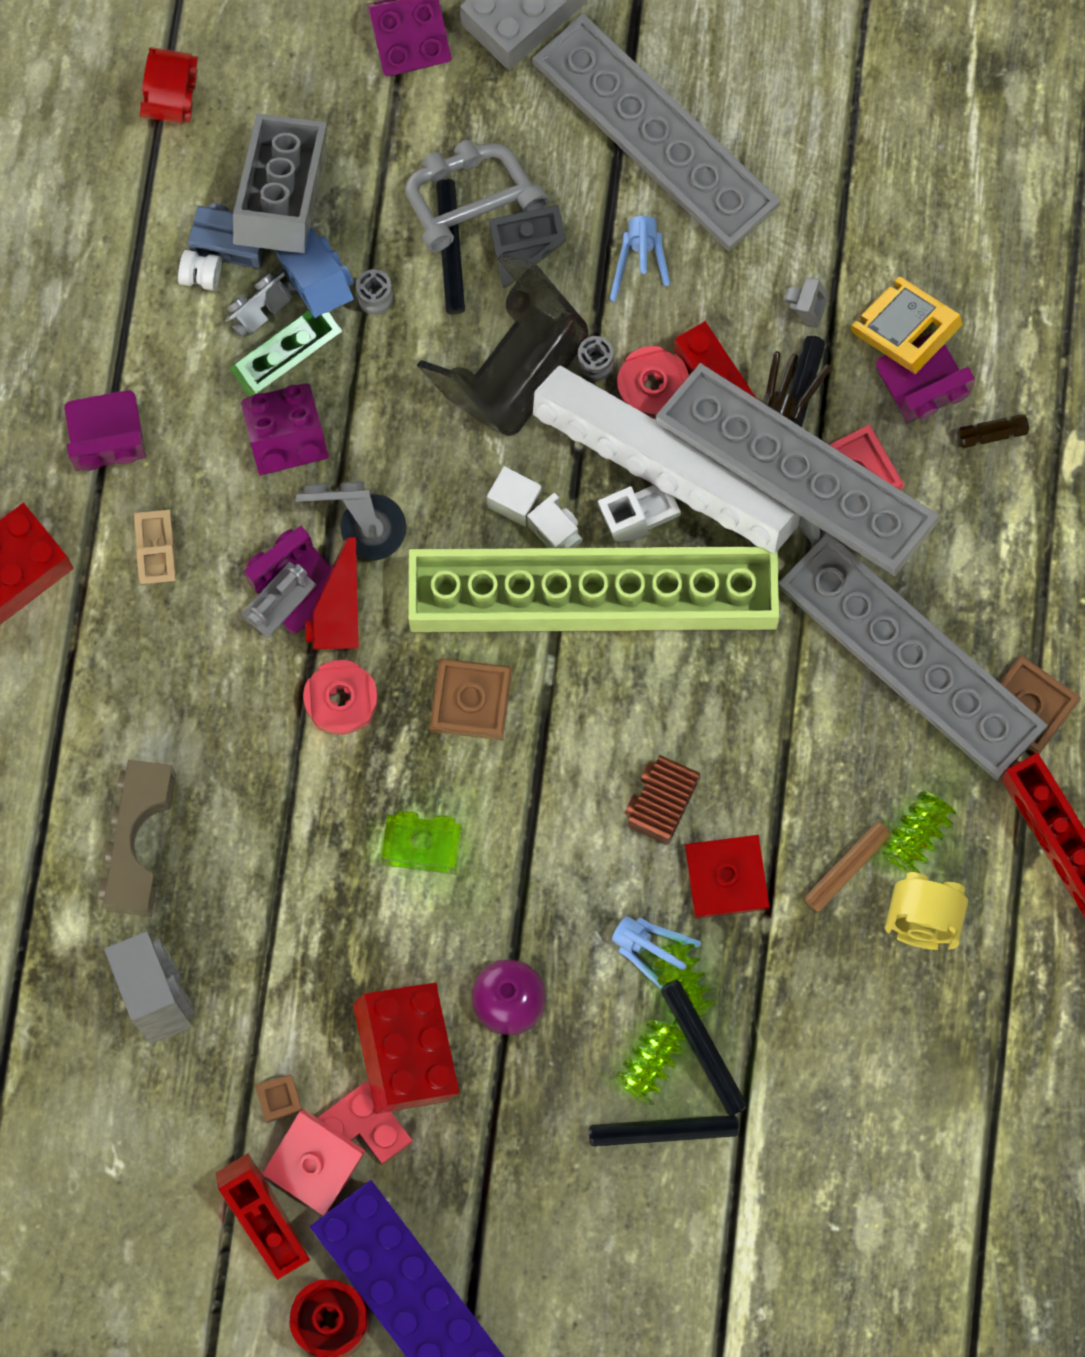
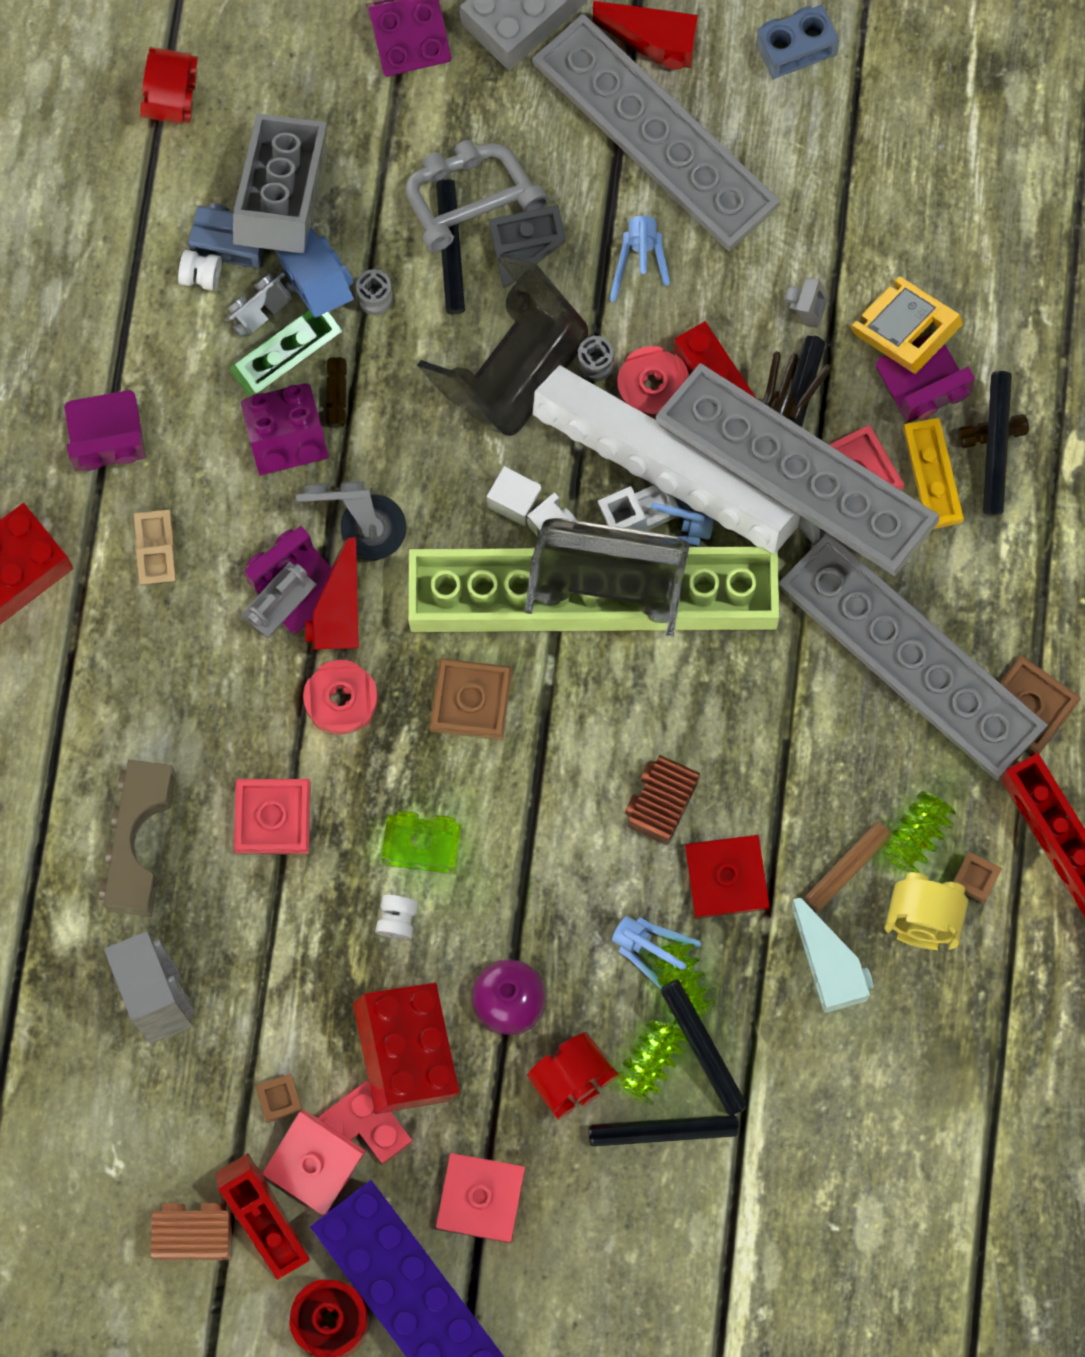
none -> nougat brick [151,1203,232,1260]
none -> coral plate [234,779,311,854]
none -> dark brown axle [326,357,347,427]
none -> white wheel [375,895,419,941]
none -> coral plate [436,1153,525,1243]
none -> clear smoke windscreen [525,518,690,637]
none -> red brick [527,1032,619,1120]
none -> red slope [593,1,698,70]
none -> light blue plant [625,499,714,548]
none -> sand blue brick [756,4,839,80]
none -> light aqua slope [791,898,874,1013]
none -> yellow plate [903,417,964,529]
none -> medium nougat plate [953,851,1002,903]
none -> black axle [983,371,1012,515]

